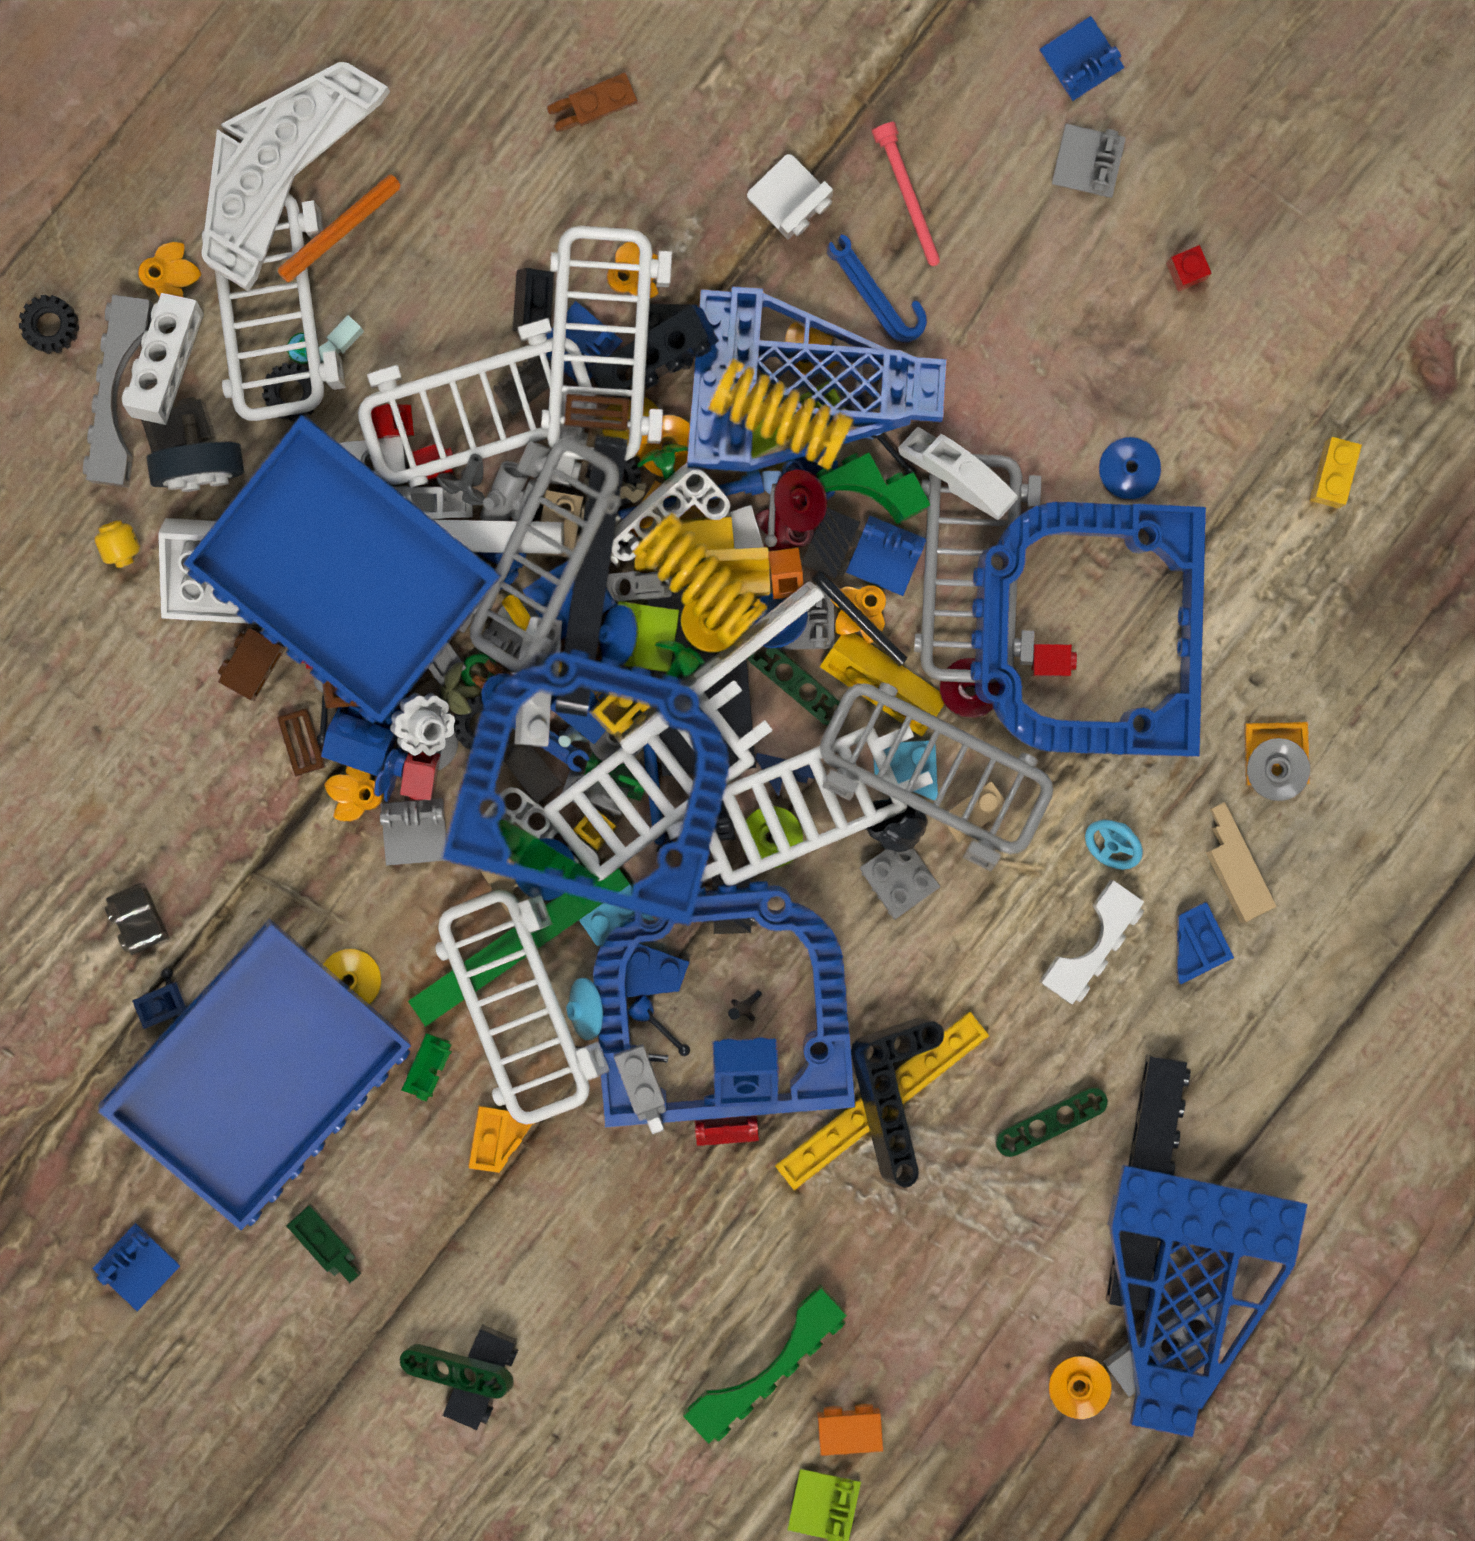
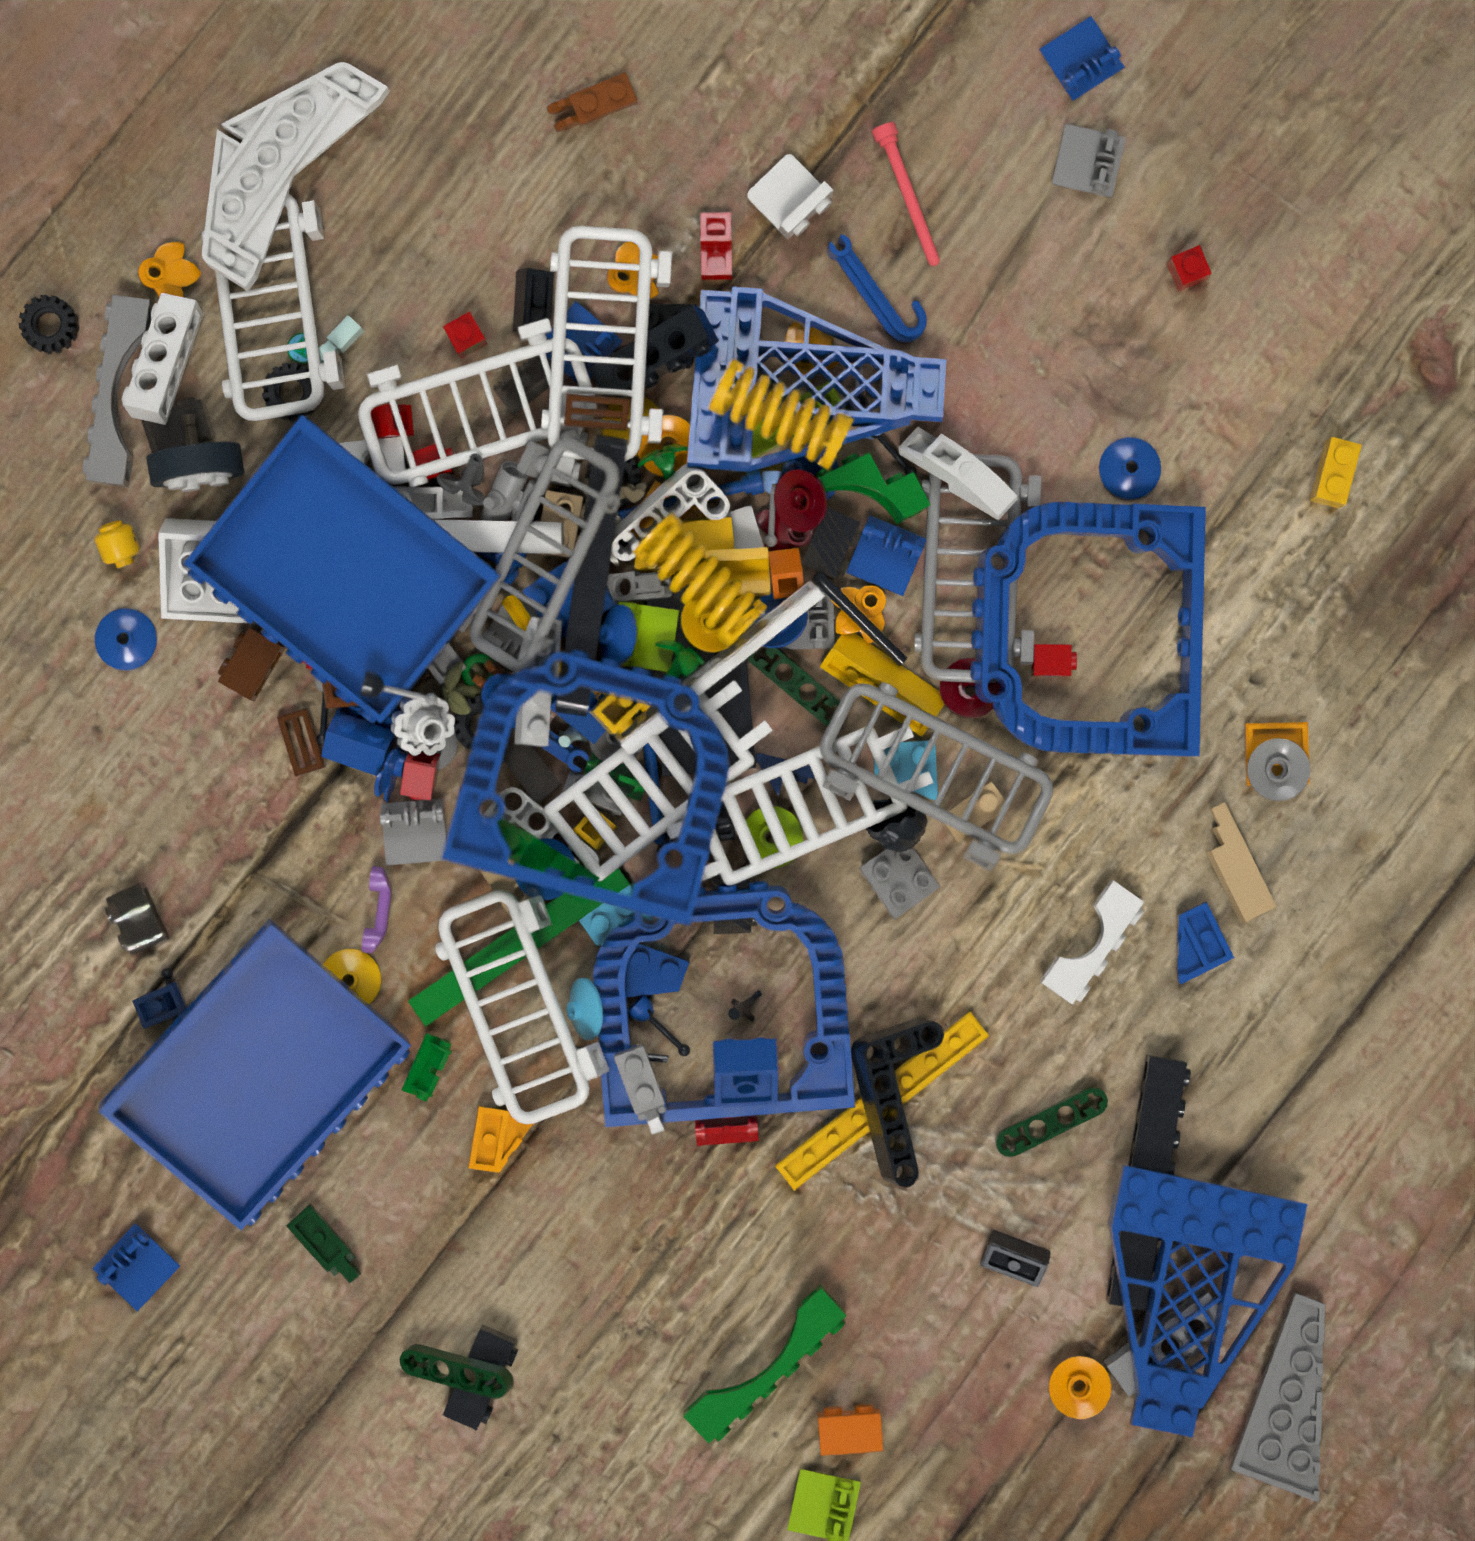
orange axle [278,175,401,282] -> none
light orange plate [324,766,383,821] -> none
medium azure piece [1085,820,1143,870] -> none
none -> blue dish [95,608,157,670]
none -> hinge [360,671,438,706]
none -> medium lavender bar [362,866,392,954]
none -> red brick [442,311,488,359]
none -> slope [700,212,732,280]
none -> black slope [980,1230,1051,1287]
none -> light grey wing [1229,1292,1325,1502]

